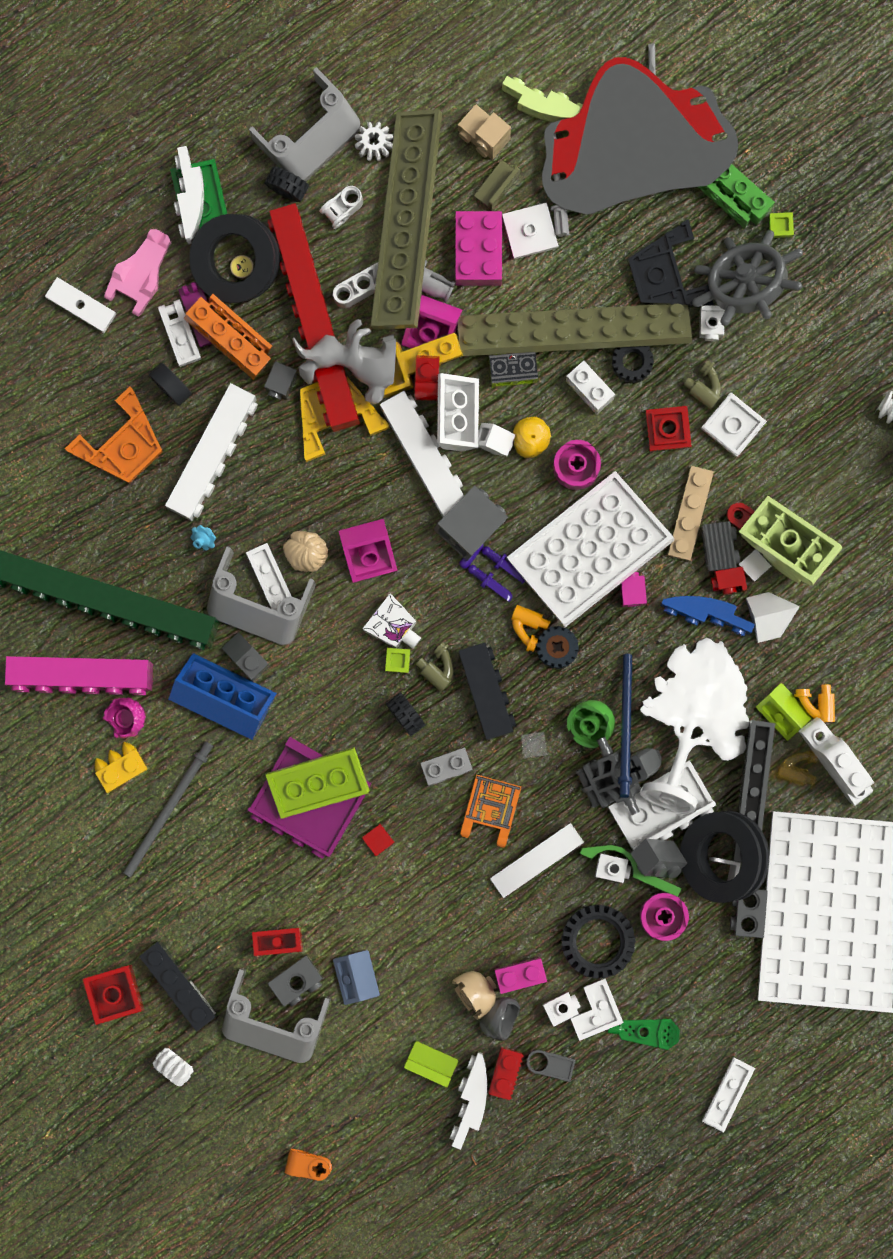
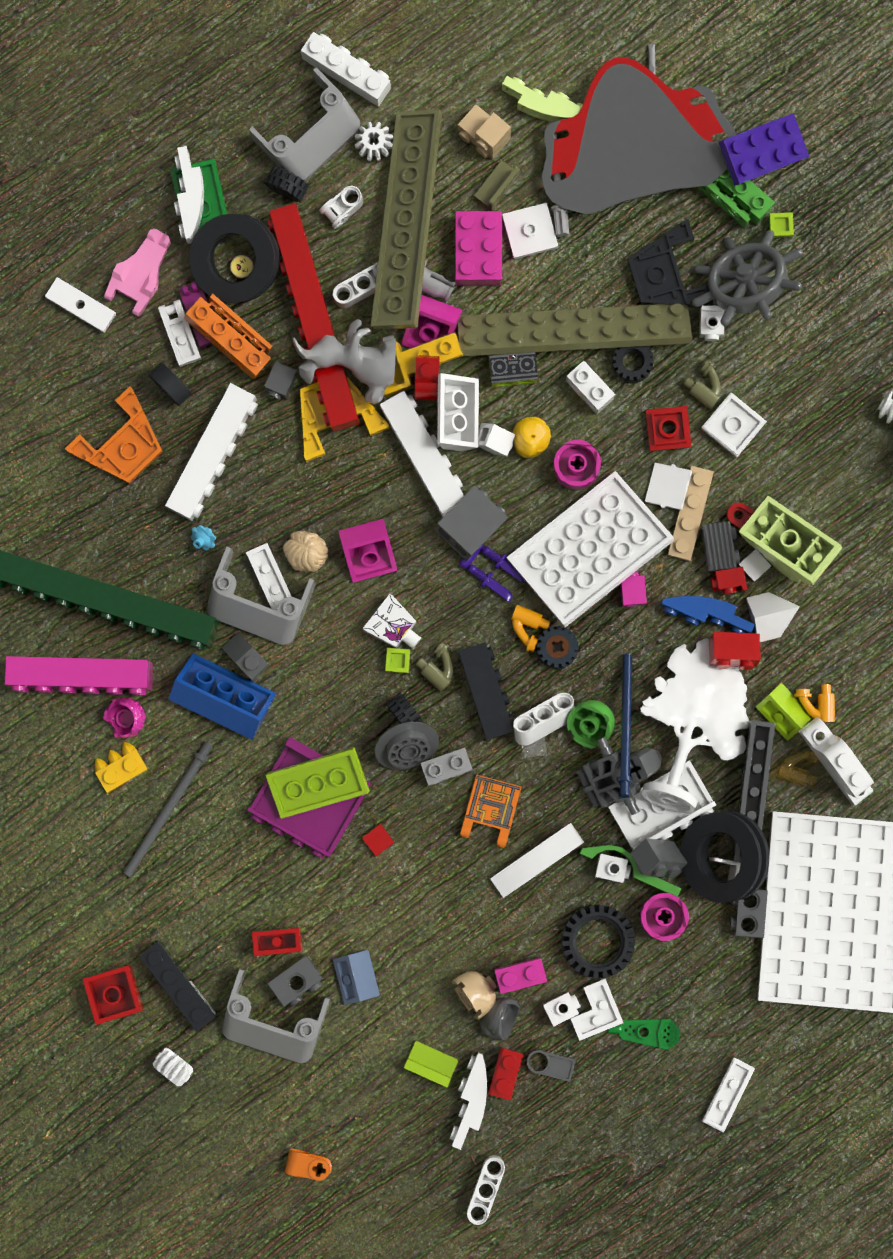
none -> white brick [301,32,391,107]
none -> dark grey wheel [375,722,439,770]
none -> white beam [467,1155,505,1225]
none -> white beam [513,693,574,746]
none -> white piece [645,463,692,510]
none -> red brick [709,632,761,670]
none -> dark purple plate [719,113,809,186]

